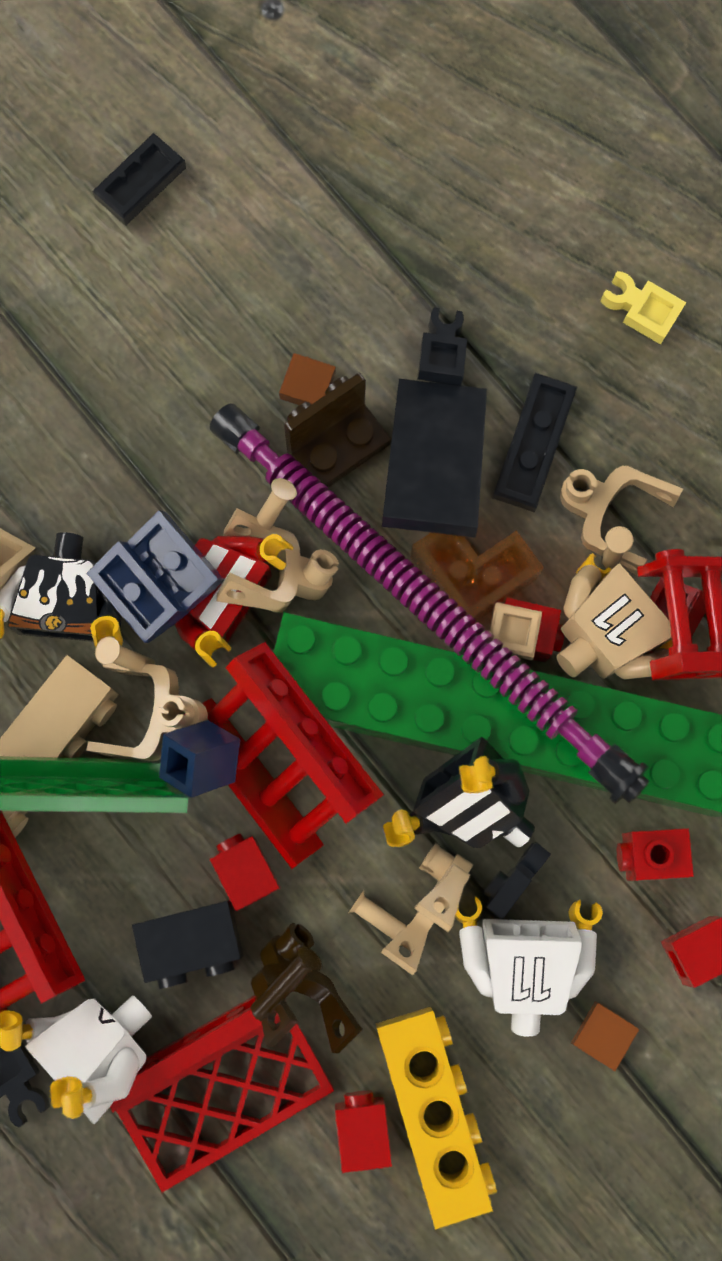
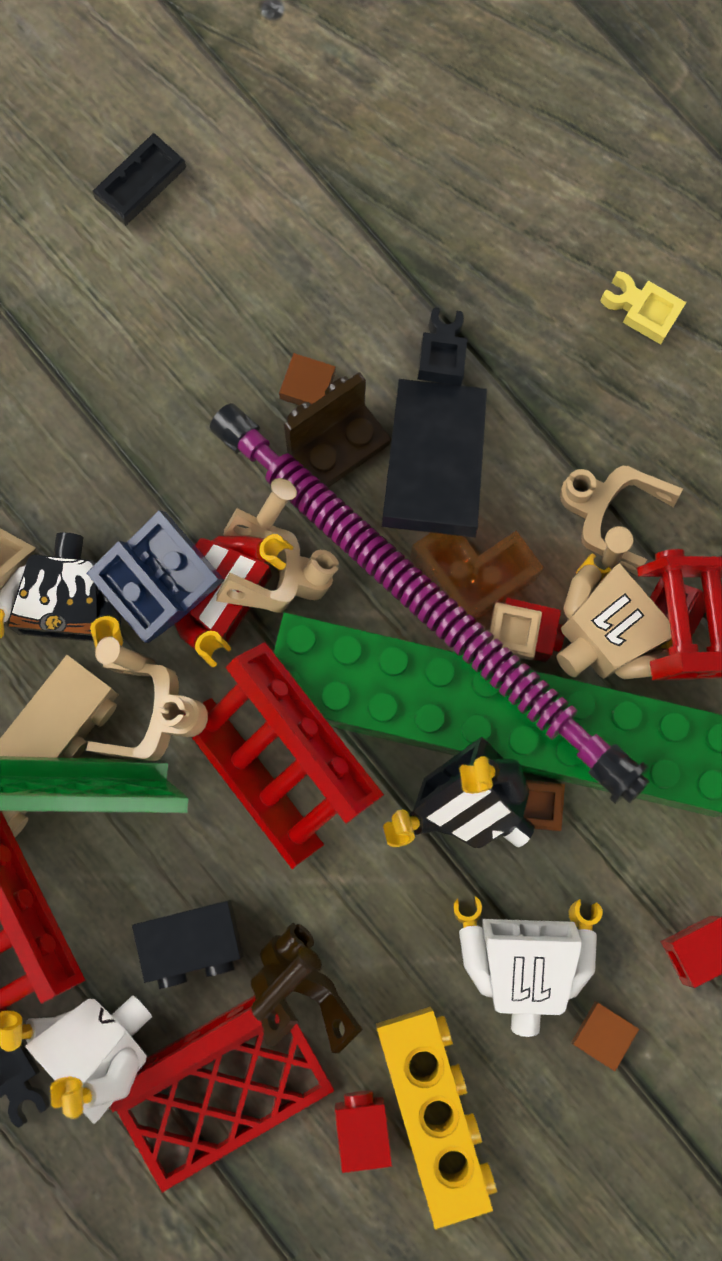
dark blue brick [159,720,240,798] -> none
red brick [209,833,281,911] -> none
tan piece [348,843,473,975] -> none
black plate [483,842,551,919] -> none
black tile [492,373,577,512] -> none
red brick [617,828,694,881] -> none
none -> dark orange tile [524,780,565,832]

